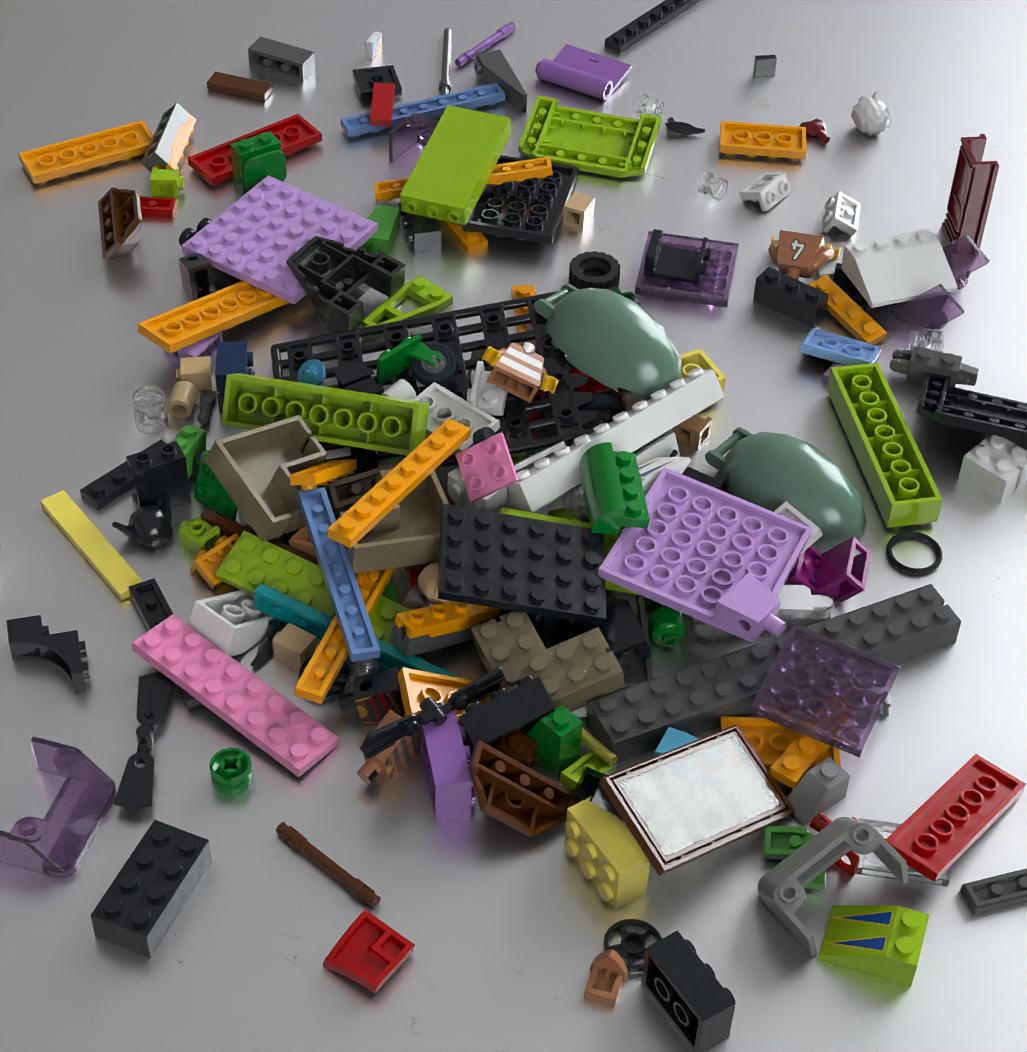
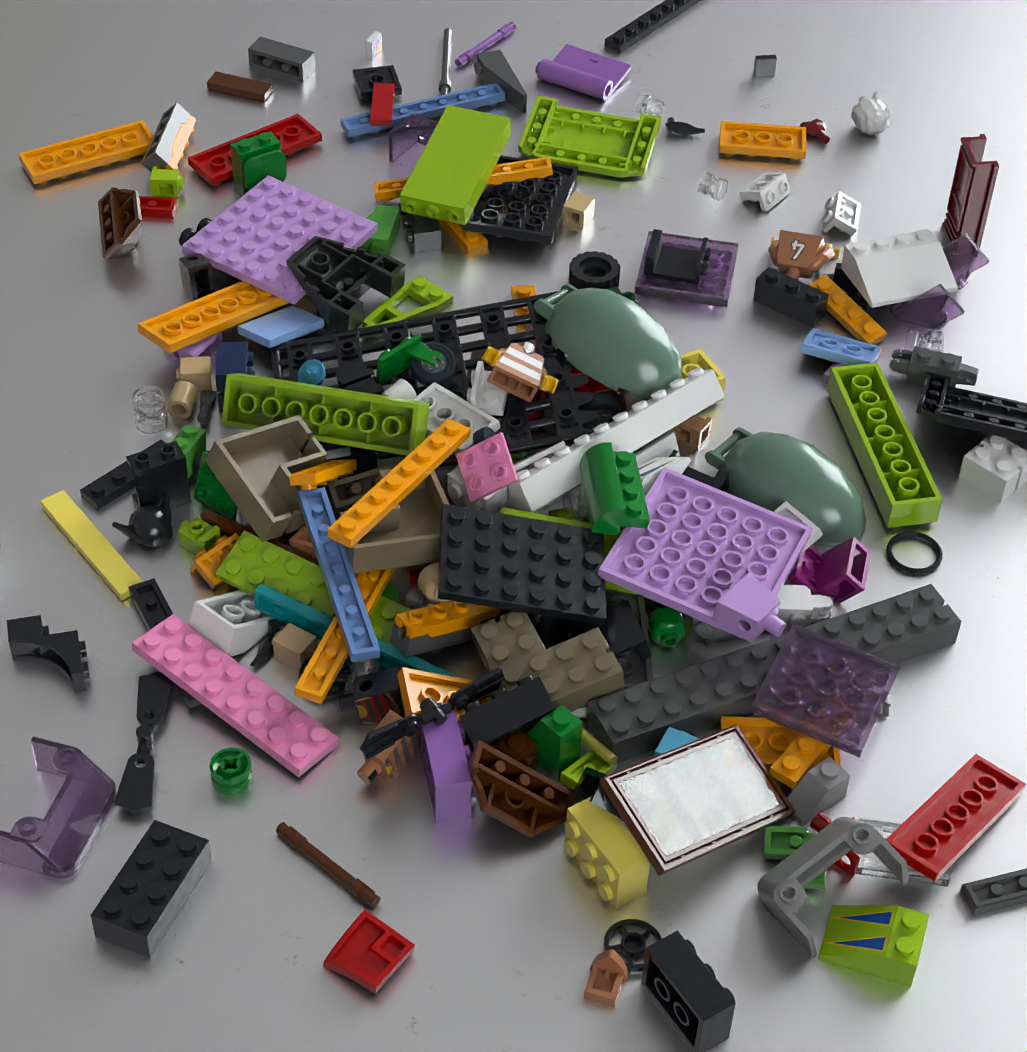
none -> light blue tile [238,305,325,348]

